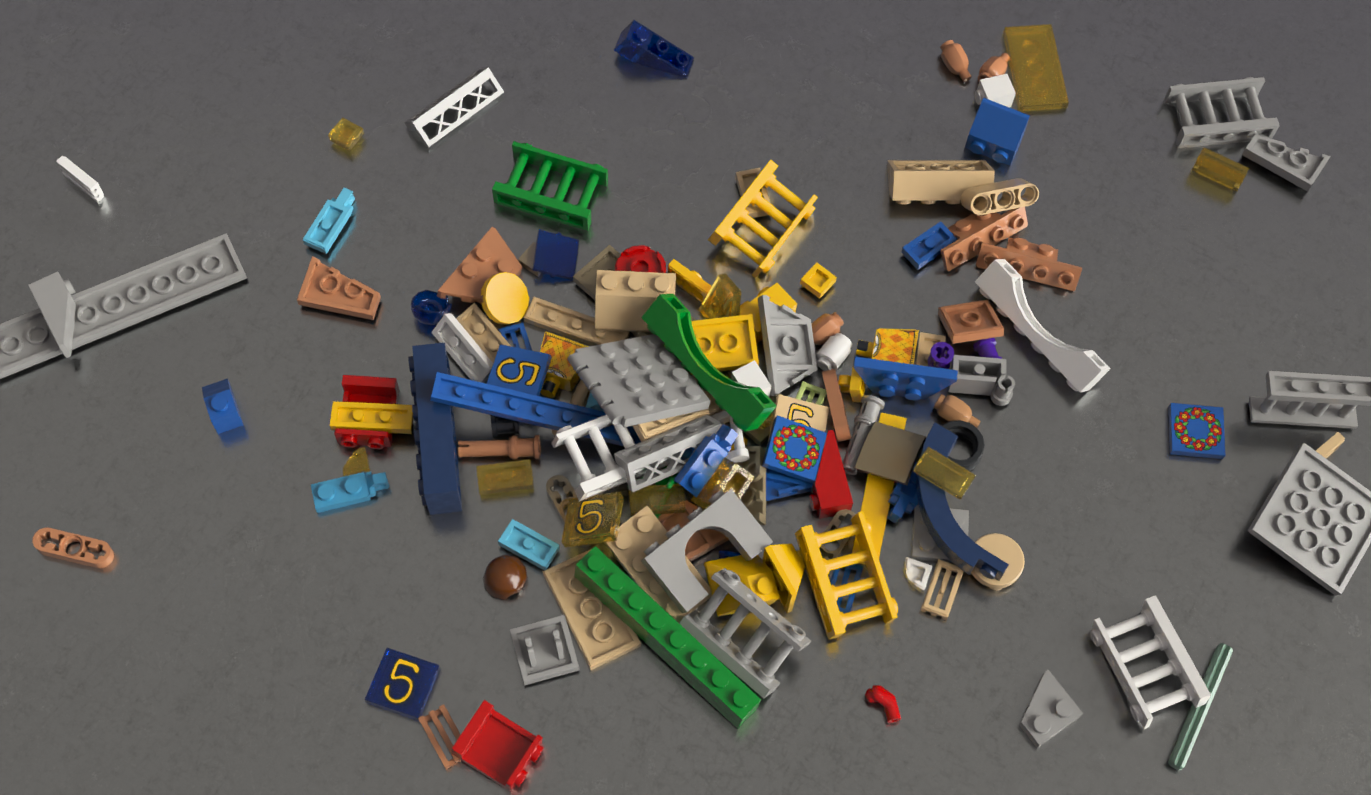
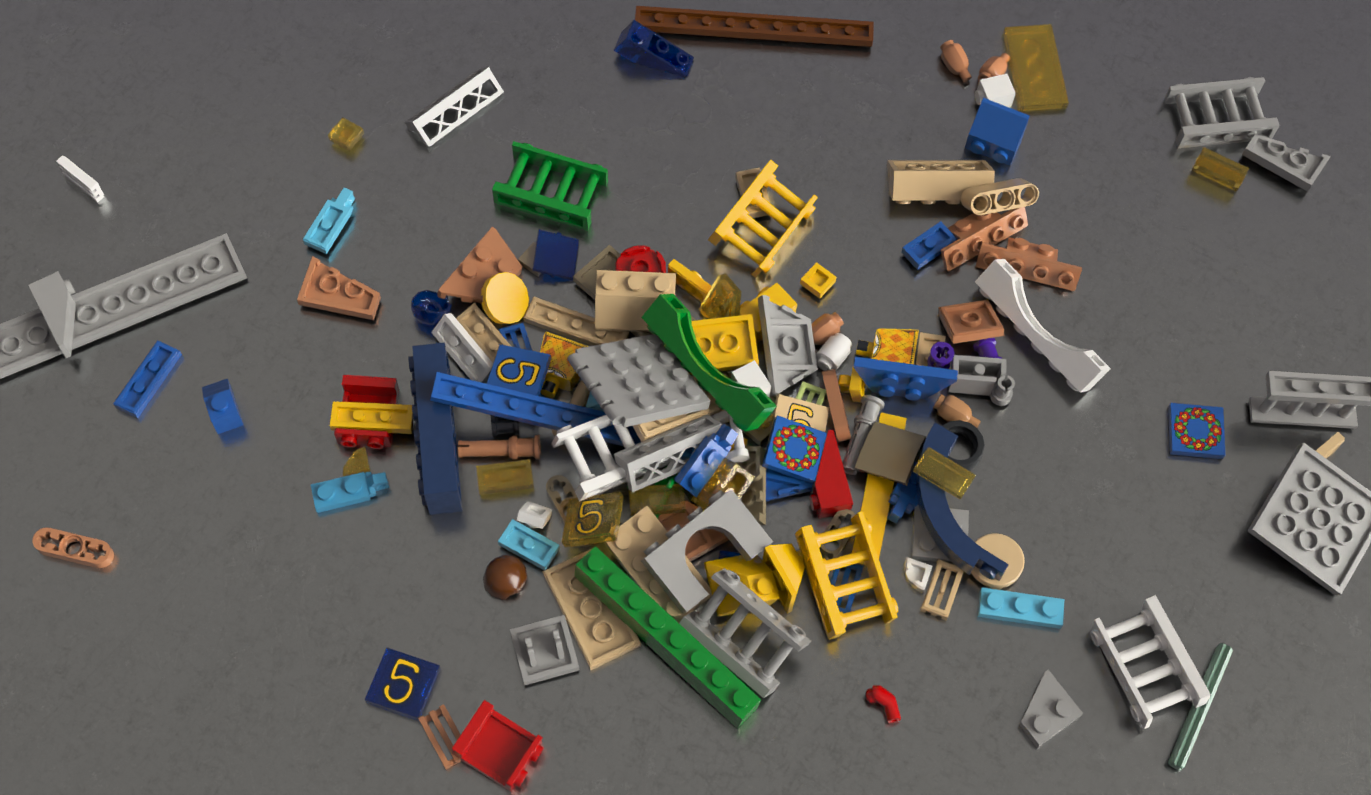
none -> blue tile [113,340,182,418]
none -> white plate [517,501,553,529]
none -> reddish brown plate [634,6,874,47]
none -> medium azure plate [978,587,1065,629]

